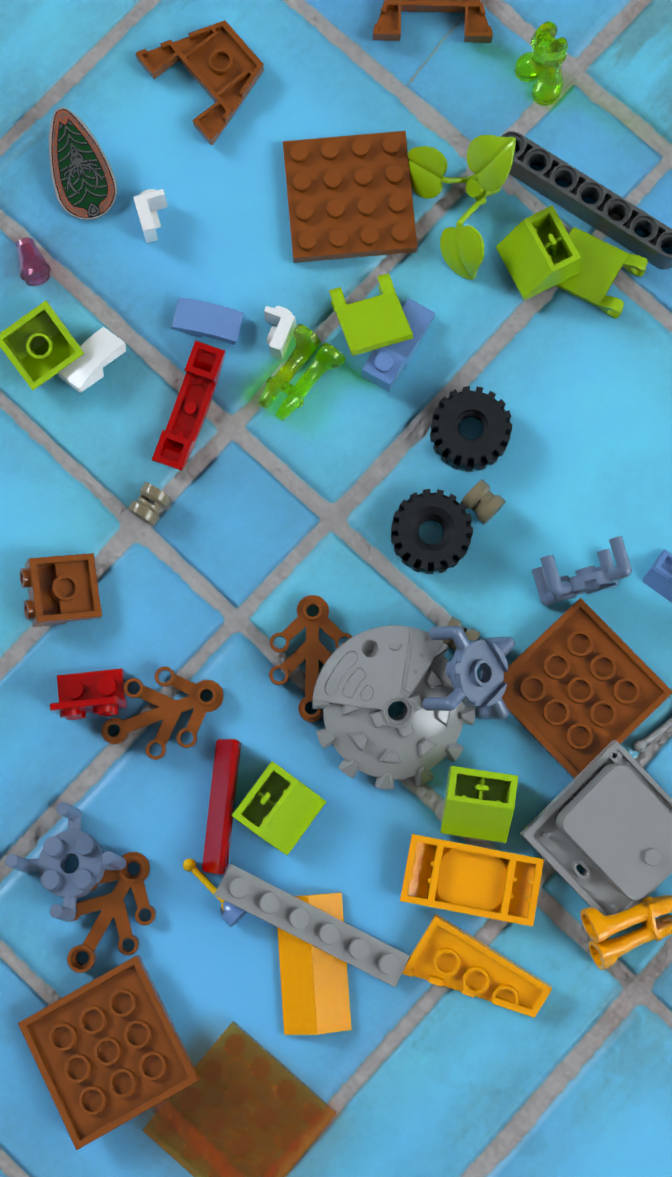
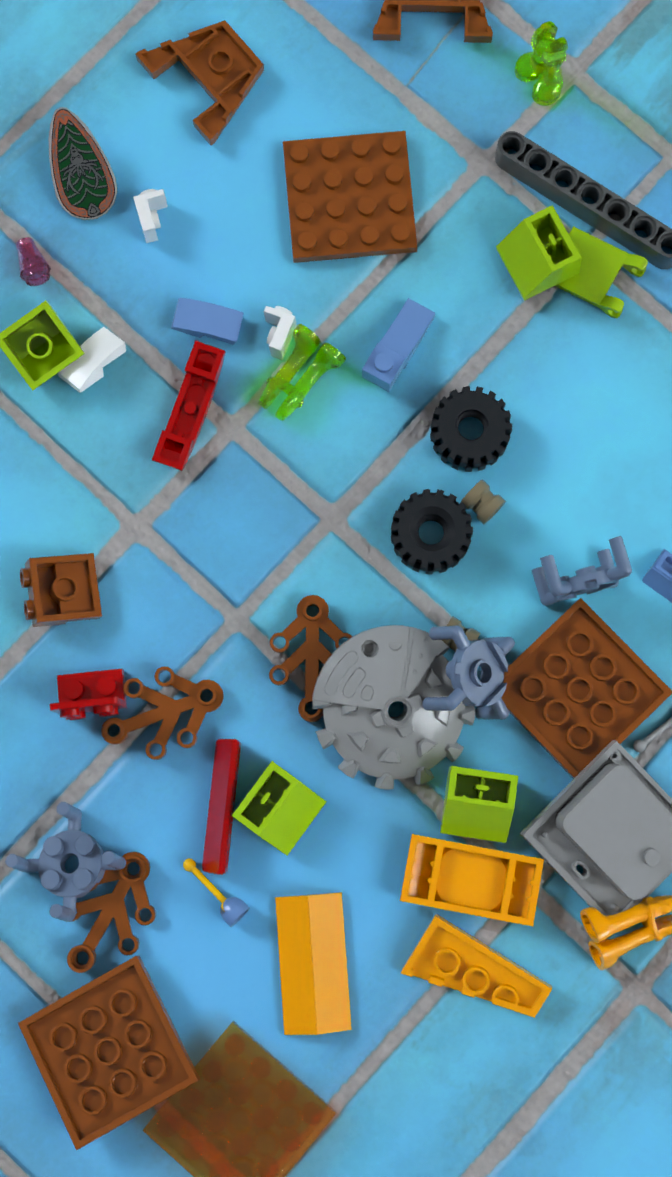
dark tan wheel [128,482,172,526] -> none
light grey plate [214,864,410,987] -> none
lime flag [329,273,413,356] -> none
lime plant [407,134,516,280] -> none

